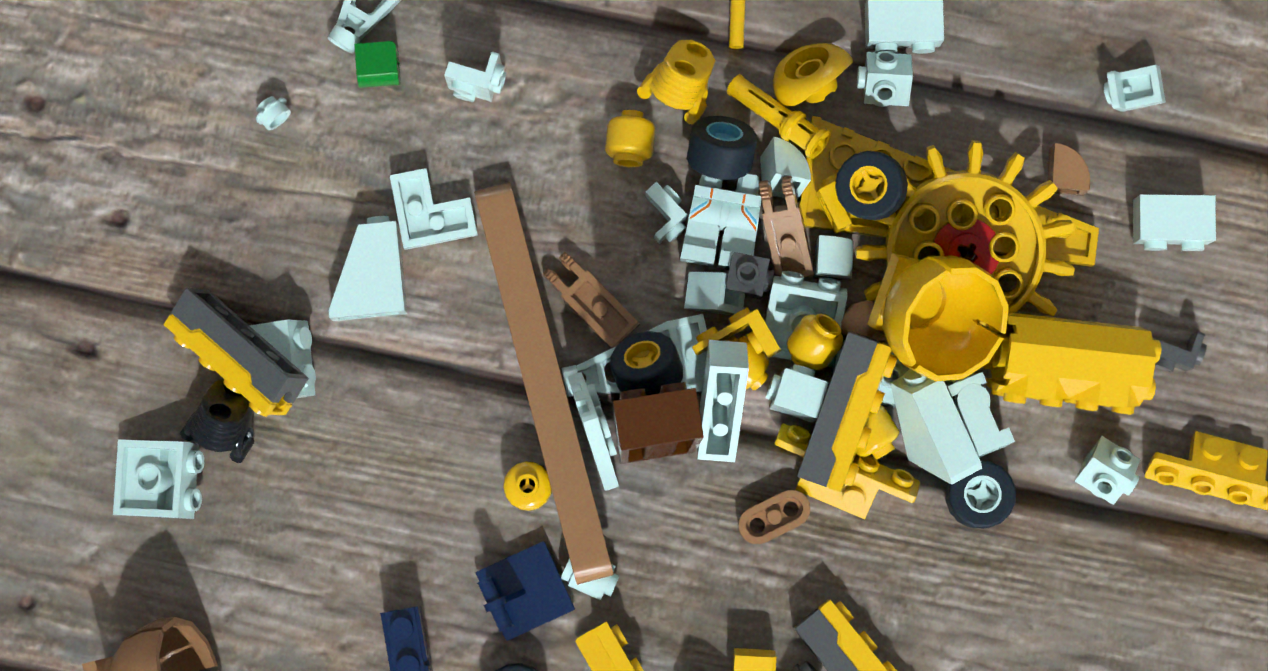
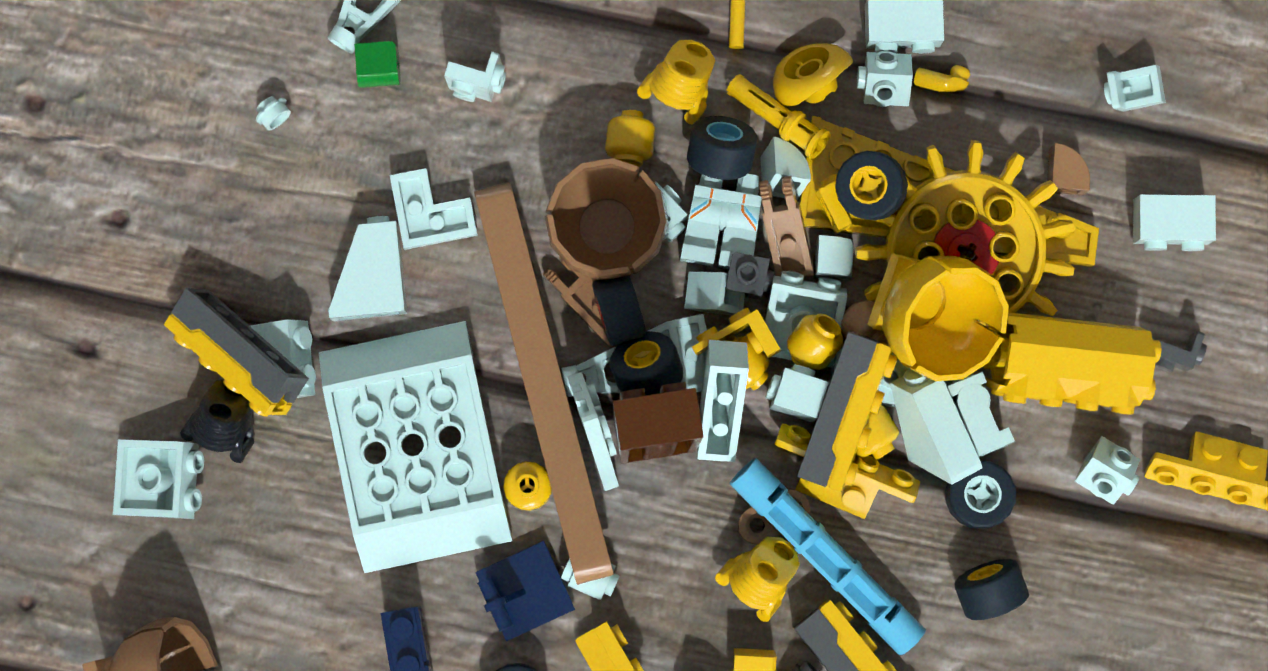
none -> light aqua slope [319,321,513,573]
none -> medium nougat plate [545,158,669,281]
none -> black wheel [592,276,646,346]
none -> yellow piece [715,536,800,622]
none -> medium azure piece [729,458,926,656]
none -> yellow arm [914,65,970,92]
none -> black wheel [954,559,1029,620]

